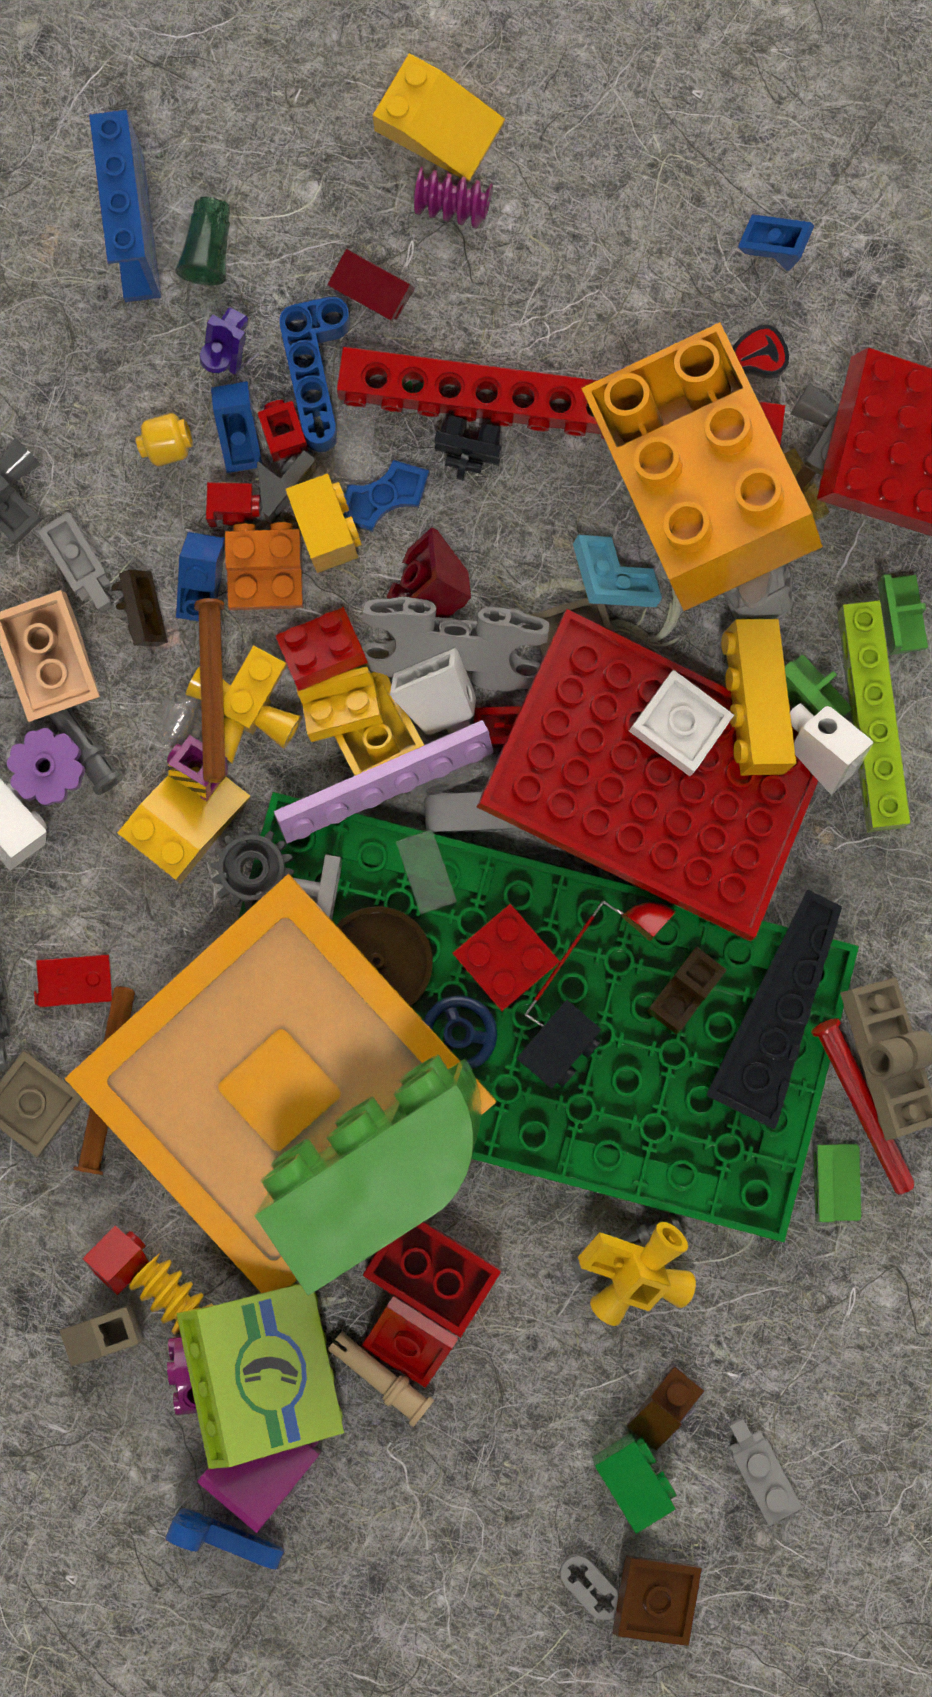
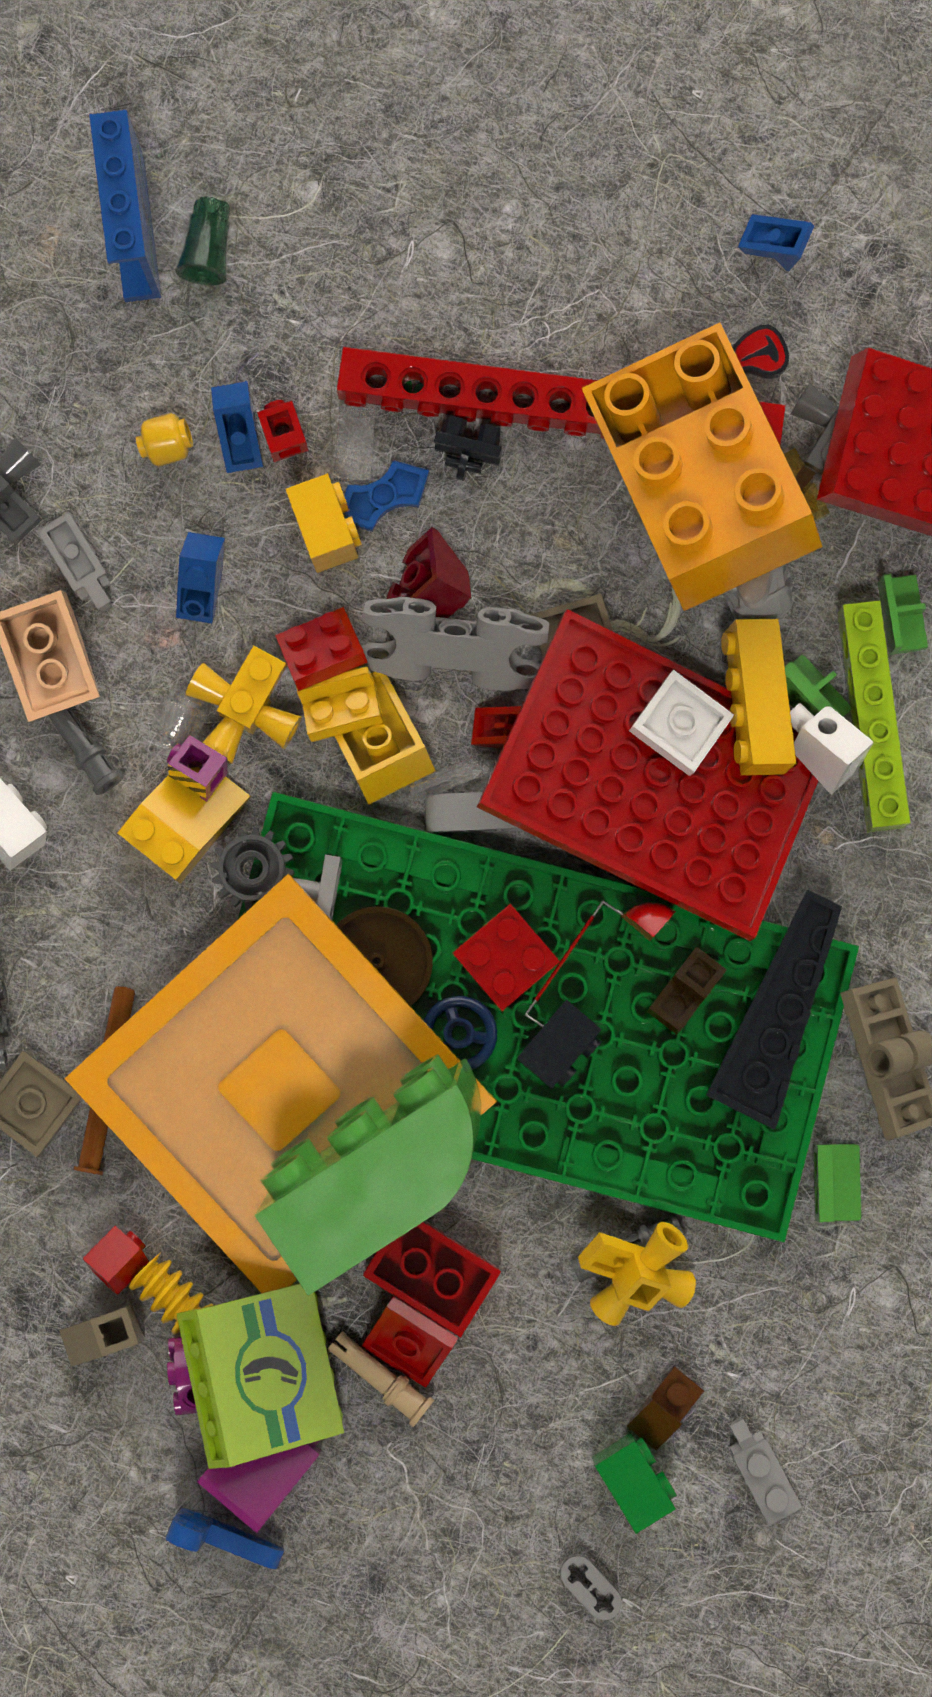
medium lavender plant [7,728,85,806] -> none
red piece [34,955,112,1008] -> none
dark brown plate [112,570,168,647] -> none
dark orange axle [194,598,226,783] -> none
dark purple hips [199,308,248,375] -> none
red brick [206,482,261,527] -> none
orange plate [225,522,303,610] -> none
dark grey slope [257,451,318,524] -> none
lavender plate [274,720,494,843] -> none
blue beam [279,297,350,452] -> none
dark red hinge [327,249,415,321] -> none
yellow slope [372,53,505,183] -> none
white torso [390,648,476,735] -> none
clear tile [396,830,457,914] -> none
magenta piece [413,167,493,229] -> none
medium azure plate [573,535,662,607] -> none
reddish brown plate [612,1555,702,1646] -> none
red axle [811,1018,914,1195] -> none

